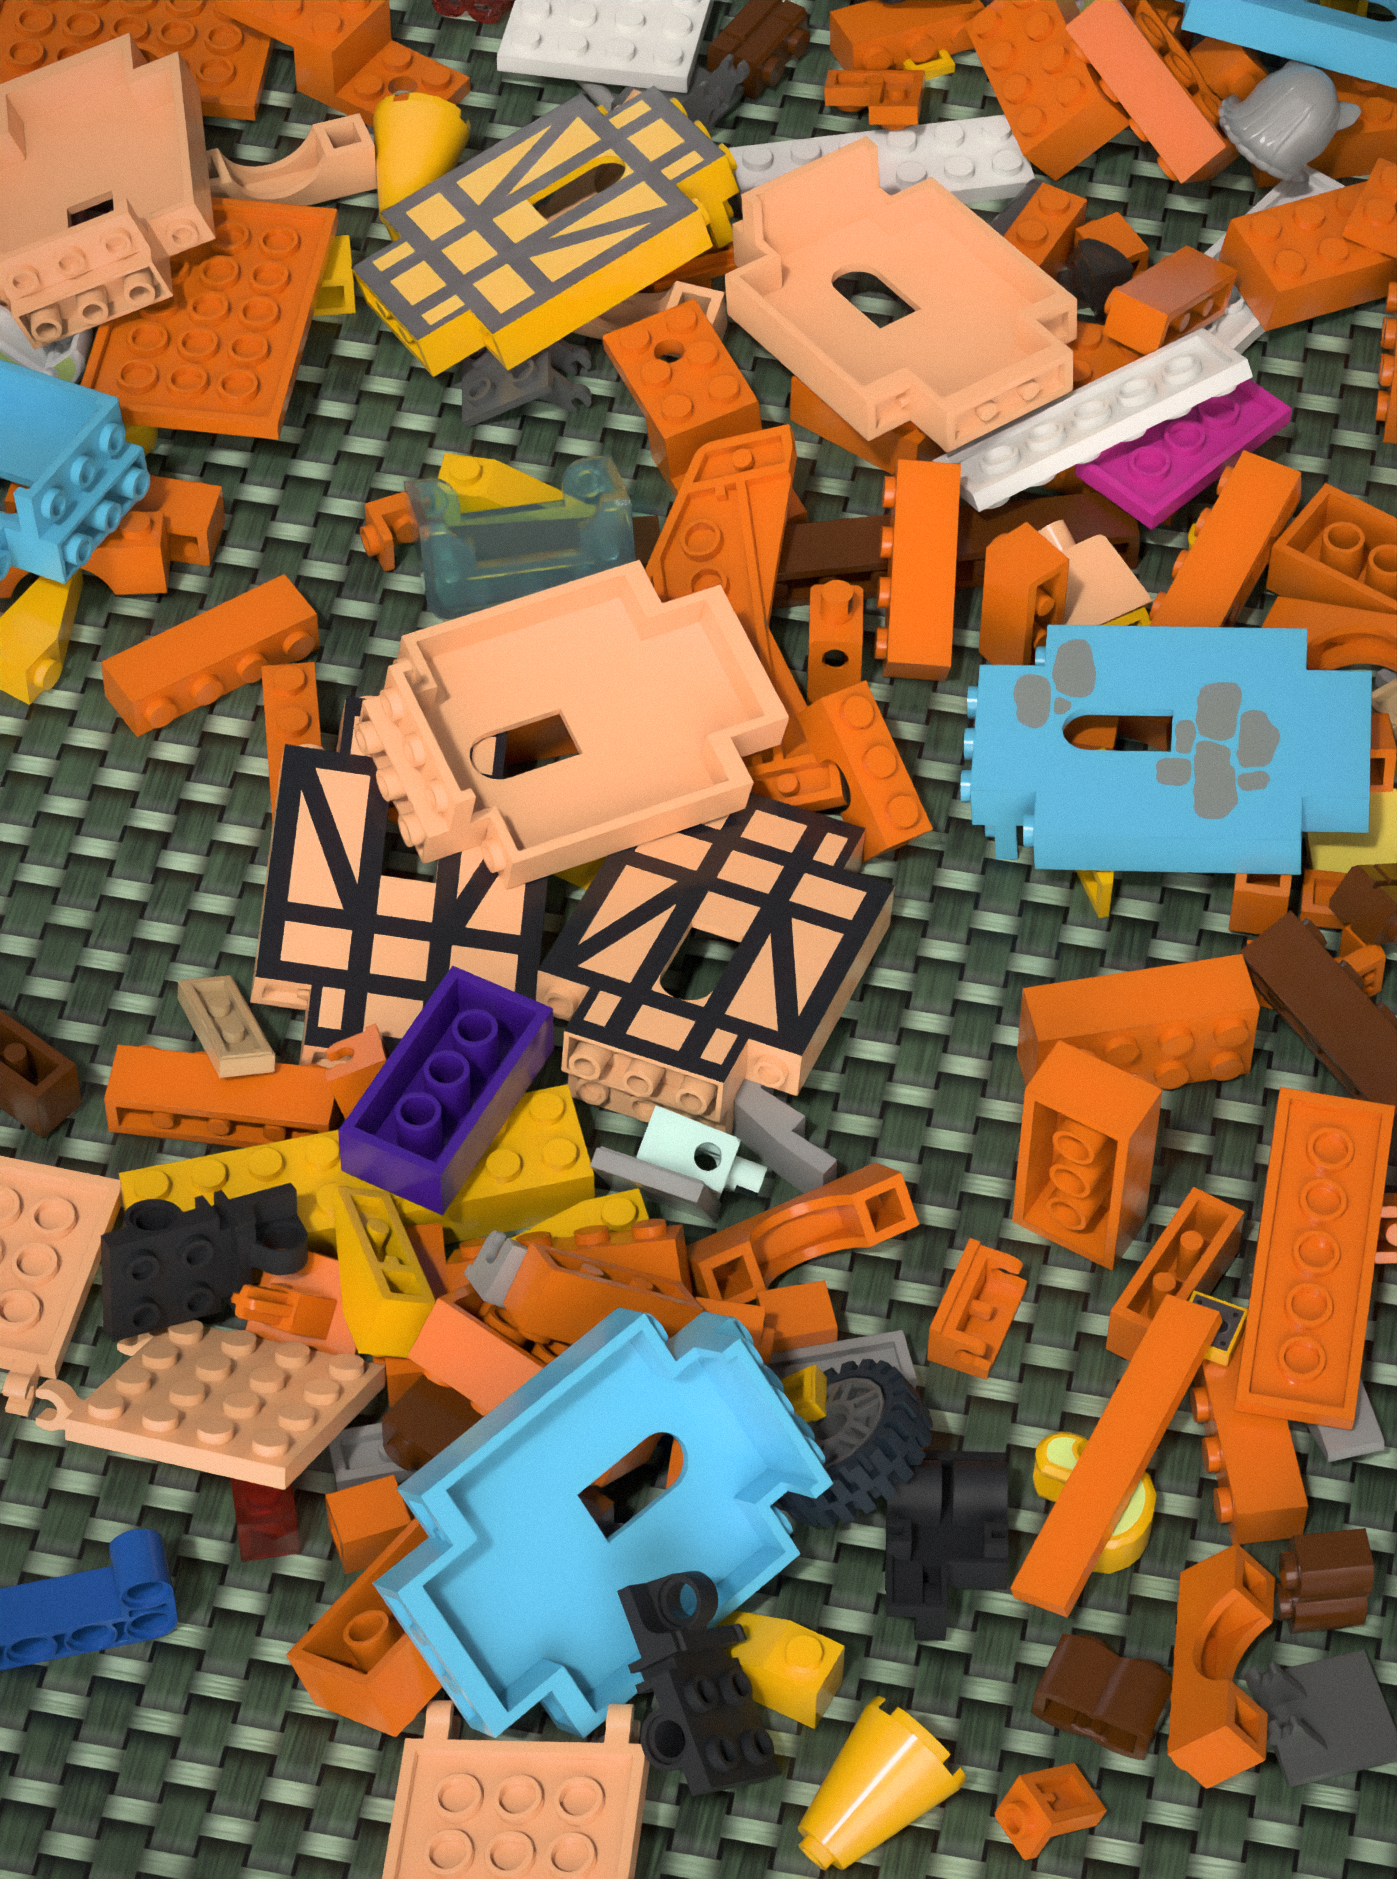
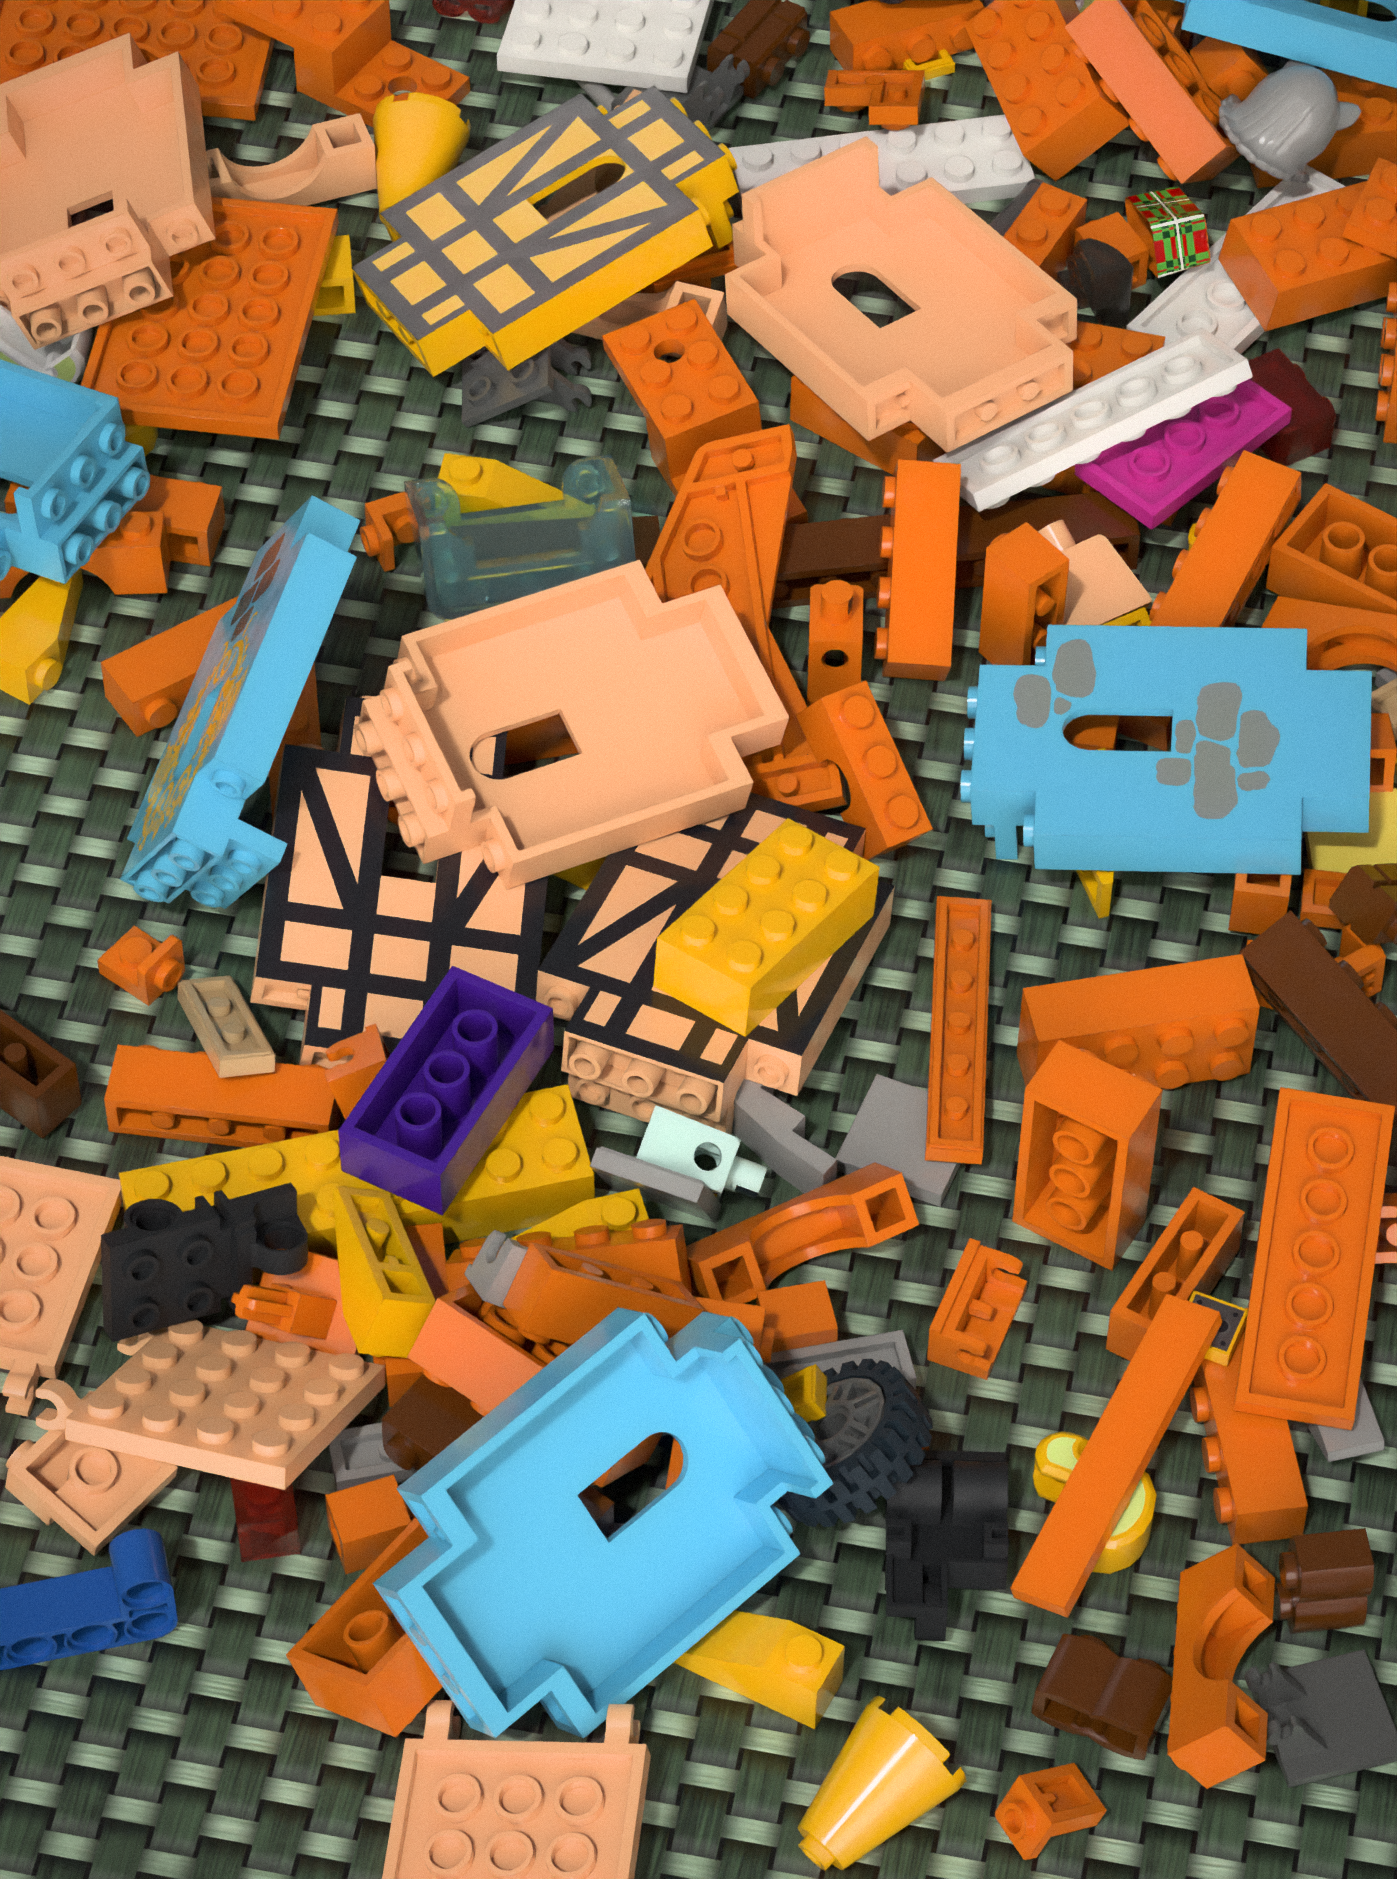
black plate [617,1571,780,1797] -> none
orange brick [1102,245,1238,355] -> none
none -> light nougat plate [5,1391,178,1556]
none -> orange bracket [97,925,185,1006]
none -> medium azure panel [120,495,360,909]
none -> yellow brick [653,818,880,1037]
none -> light grey tile [835,1074,961,1207]
none -> orange tile [925,896,992,1165]
none -> piece [1125,186,1211,278]
none -> clear red brick [1248,348,1336,466]

